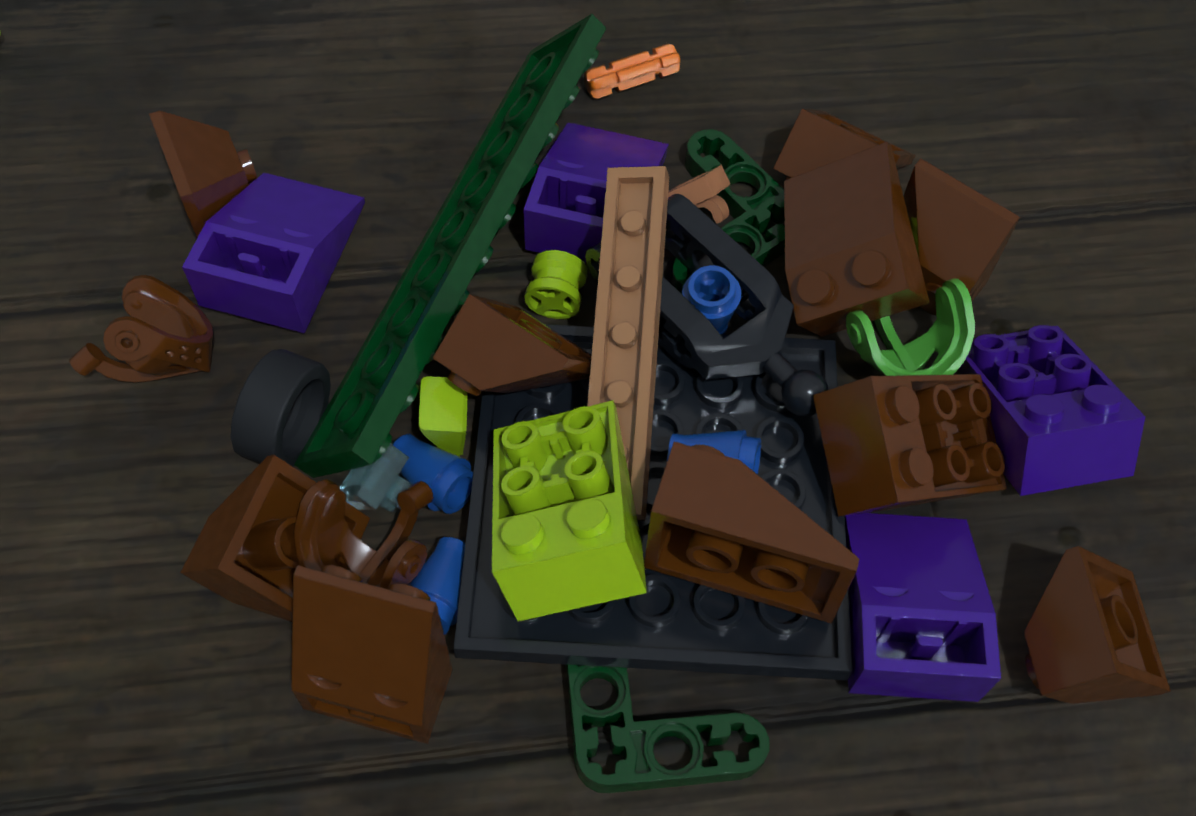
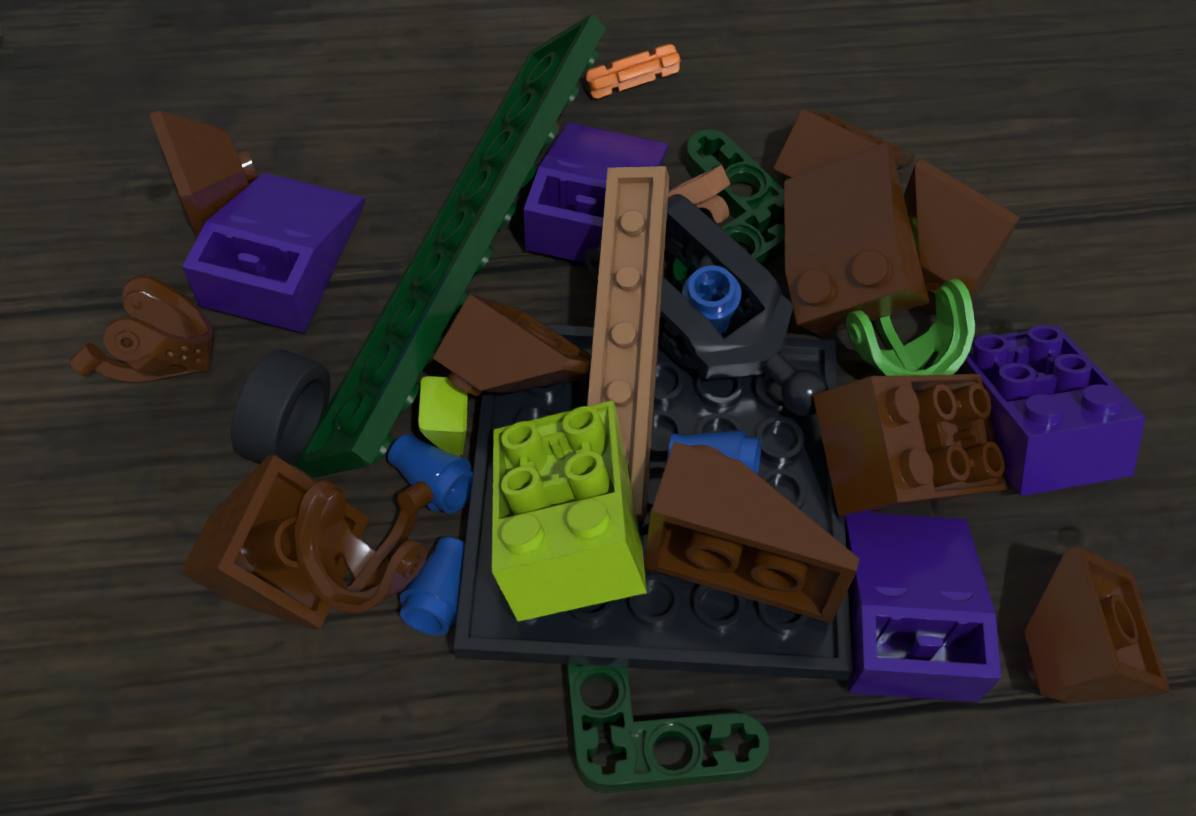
reddish brown slope [292,565,453,744] -> none
clear light blue tile [339,443,412,512] -> none
lime wheel [525,250,588,319] -> none

